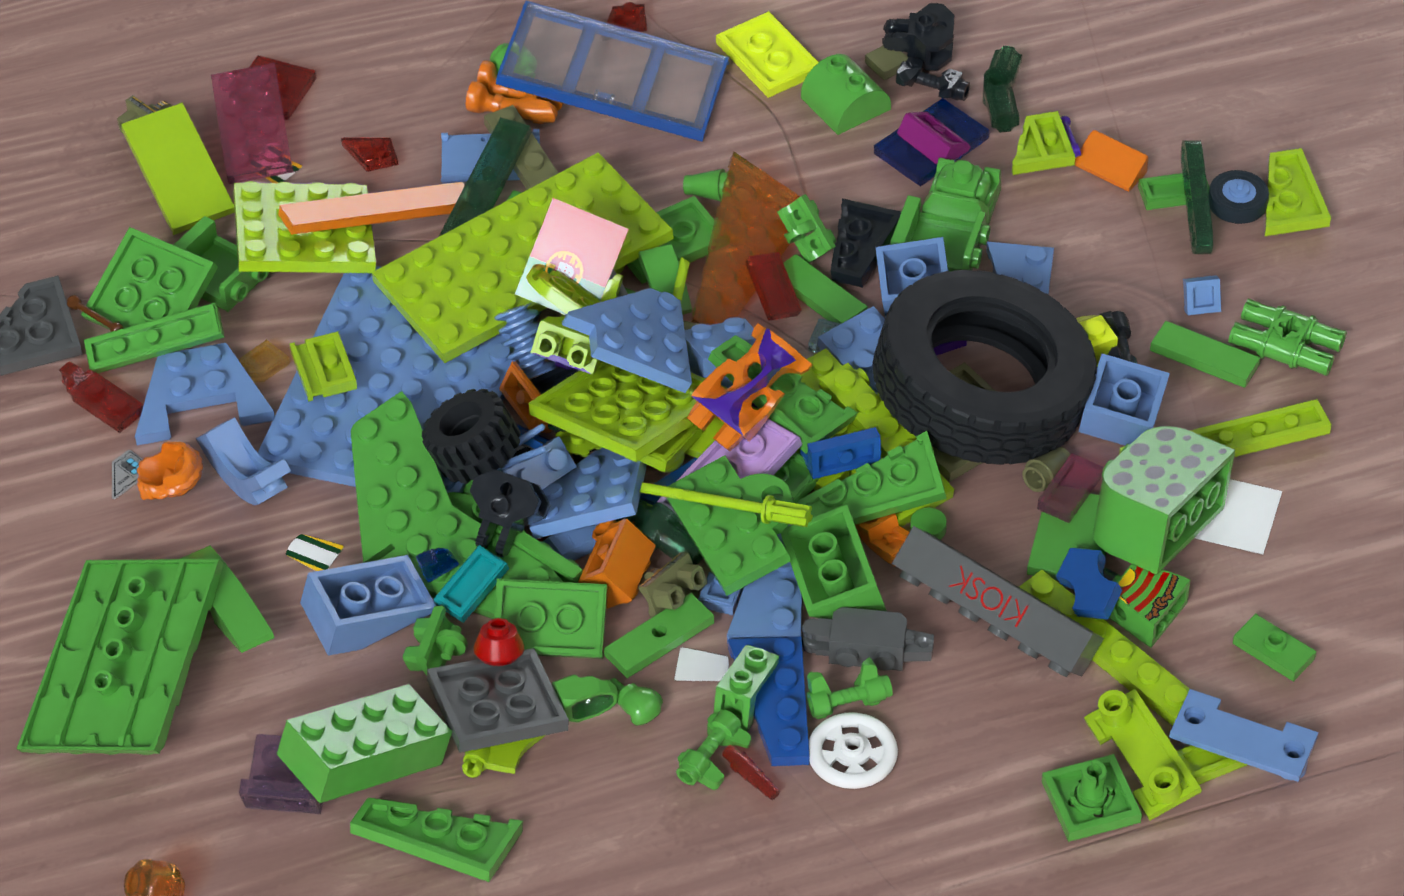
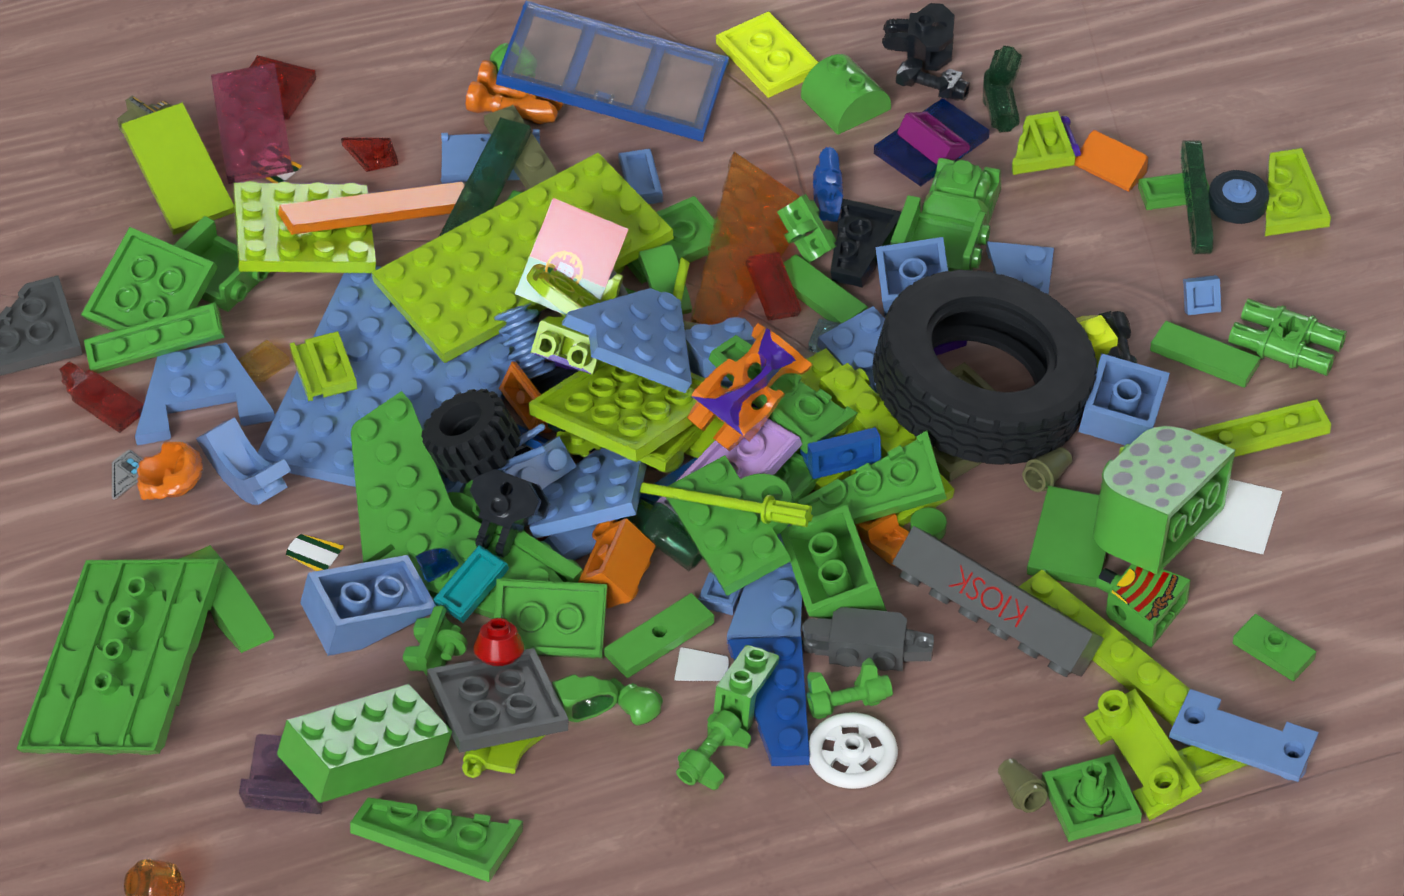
reddish brown hinge [67,295,123,332] -> none
clear red piece [602,2,647,44] -> none
olive hips [639,552,707,618] -> none
bright green cone [683,169,734,202] -> none
clear red animal [722,745,780,800] -> none
olive tile [865,46,908,81] -> none
clear pink tile [1037,453,1103,523] -> none
blue tile [1056,548,1122,620] -> none
none -> medium blue tile [618,149,663,204]
none -> blue hinge [813,147,843,222]
none -> olive cone [998,758,1048,813]

